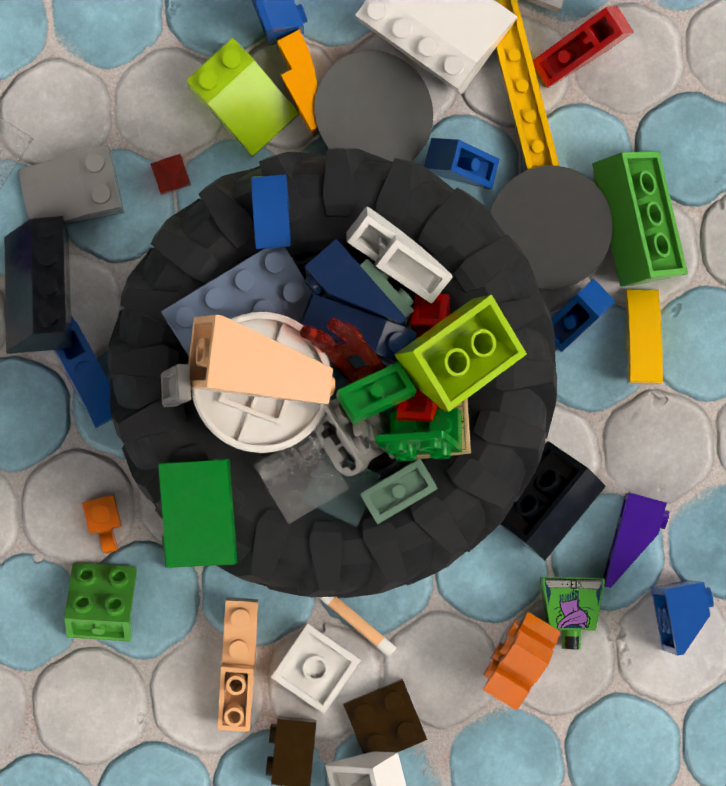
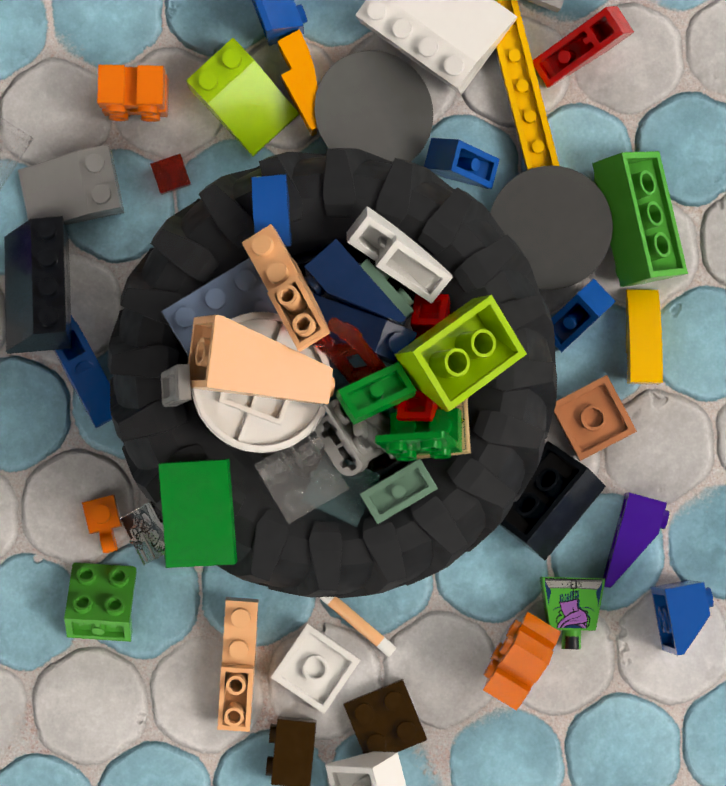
none -> orange brick [97,64,169,122]
none -> piece [120,501,165,565]
none -> light nougat slope [242,224,330,352]
none -> nougat plate [554,375,637,461]

